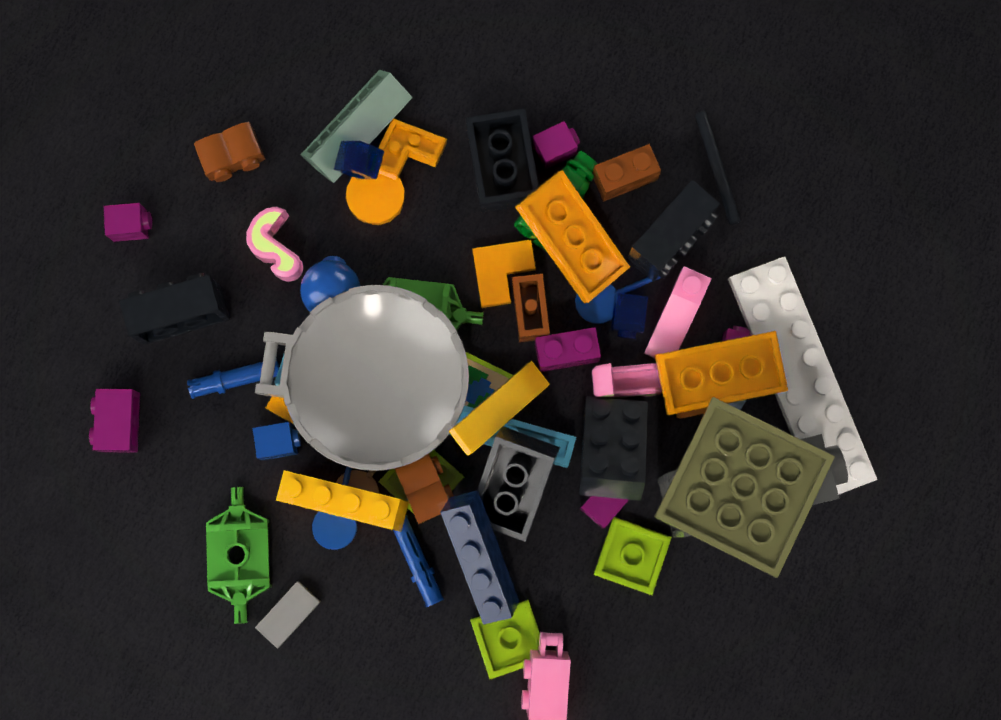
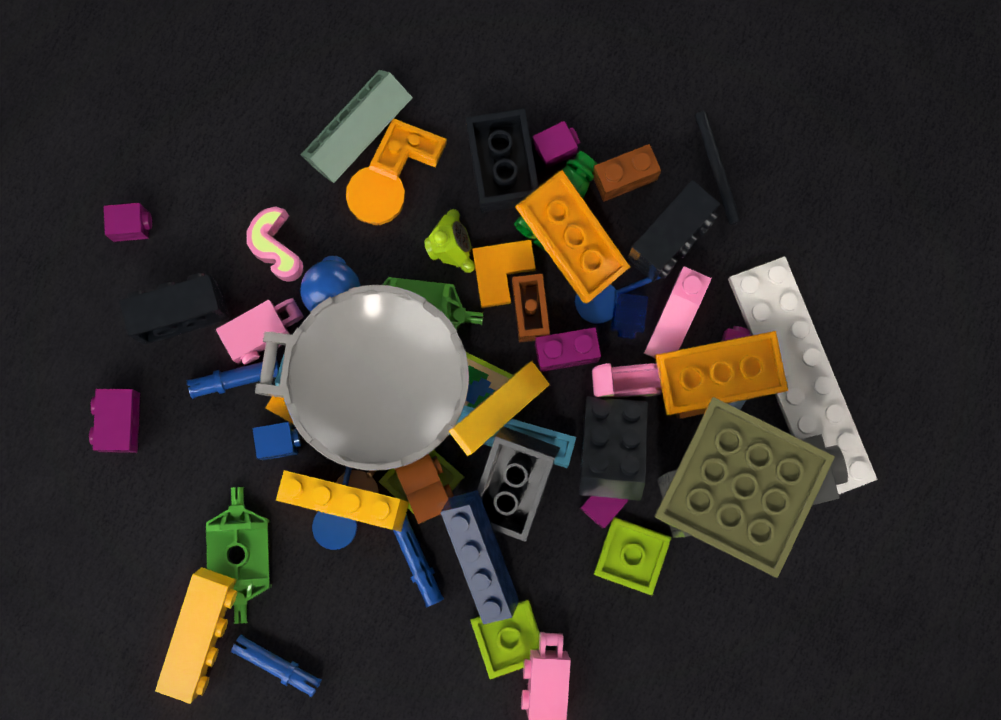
dark orange brick [194,122,265,182] -> none
light grey tile [255,581,321,649] -> none
clear blue brick [333,141,384,179] -> none
none -> yellow brick [155,567,237,704]
none -> bright pink brick [216,298,304,365]
none -> blue pin [231,635,322,698]
none -> lime rock [424,209,475,273]

